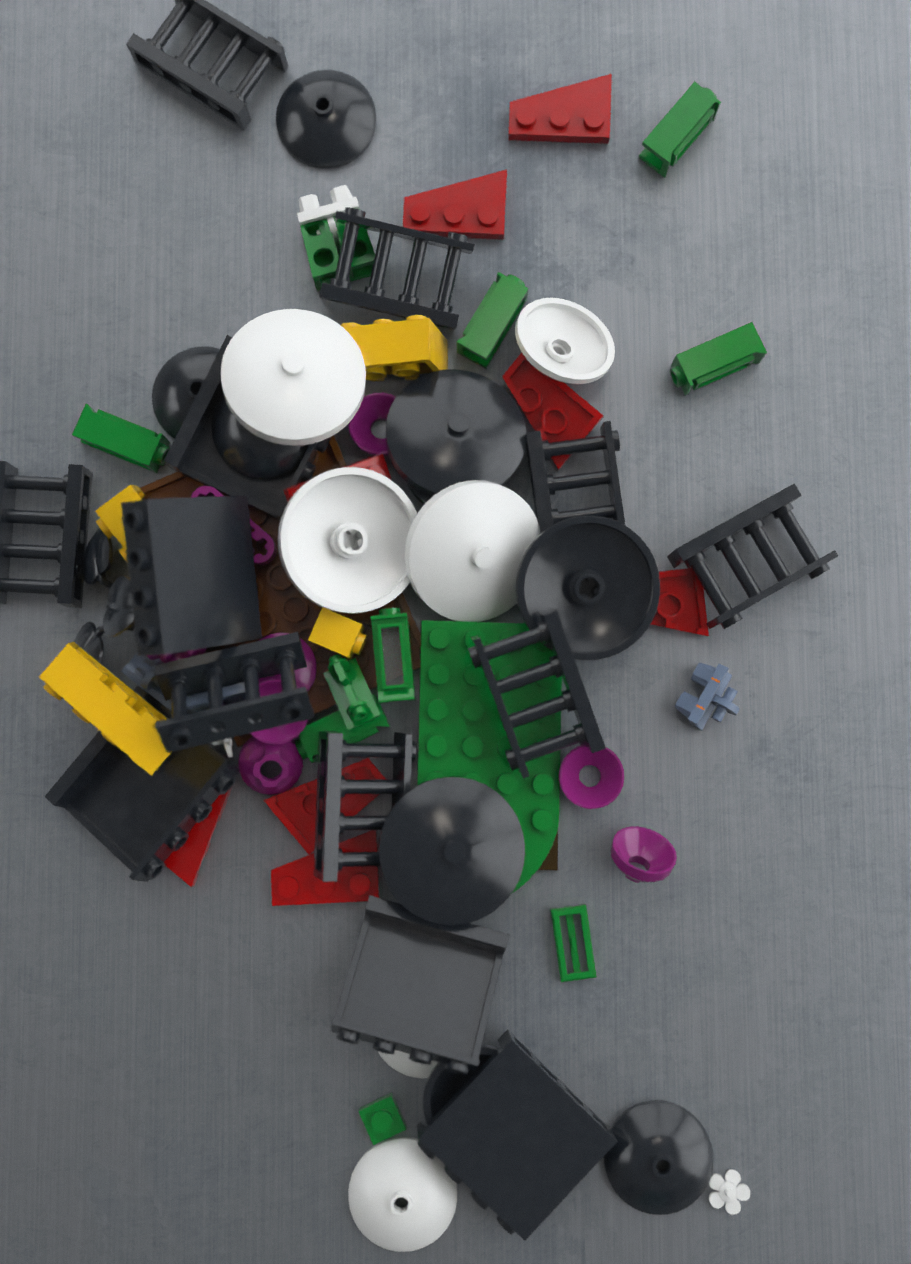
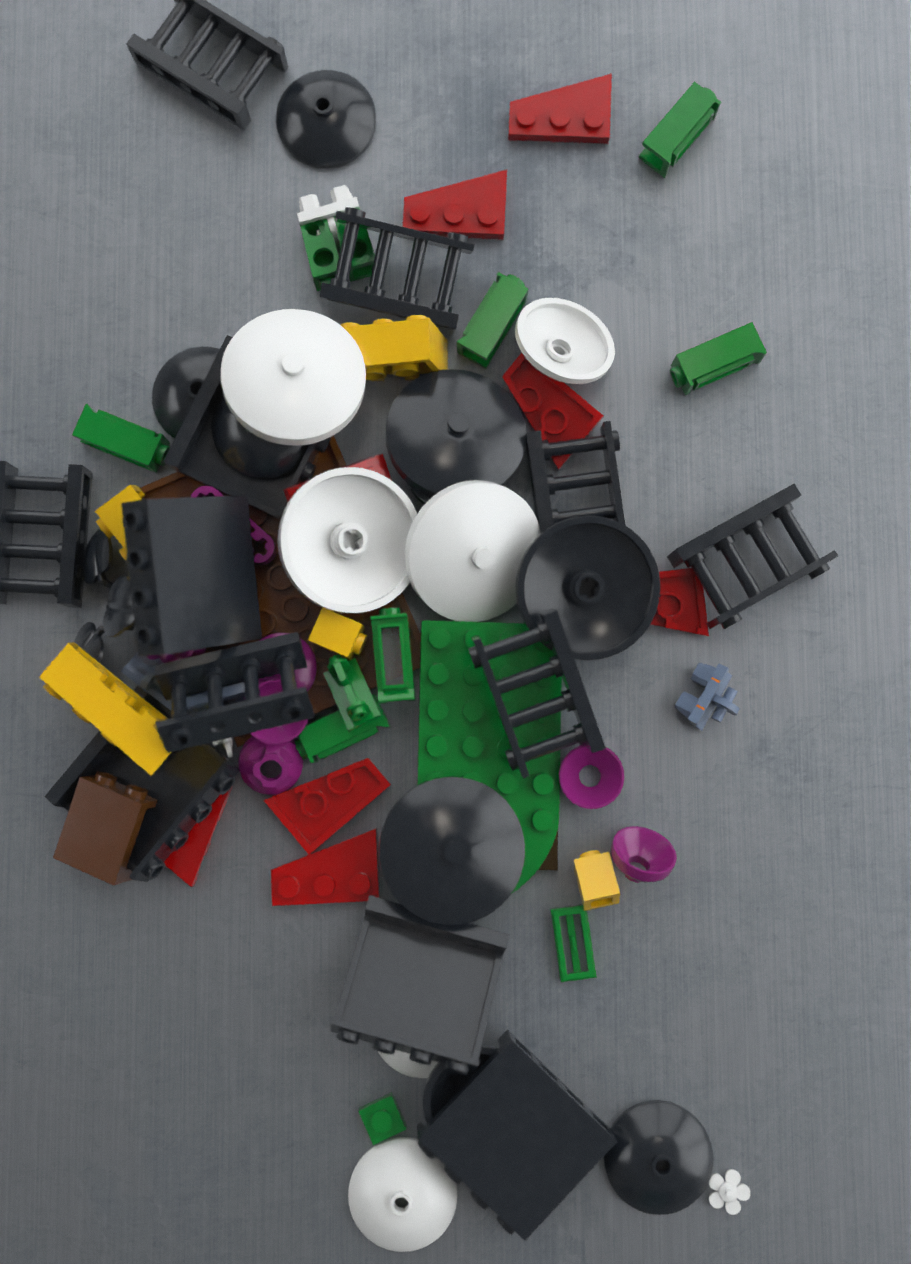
black fence [313,731,416,882] -> none
magenta piece [349,392,396,456] -> none
none -> reddish brown panel [53,771,158,886]
none -> yellow brick [574,850,620,911]

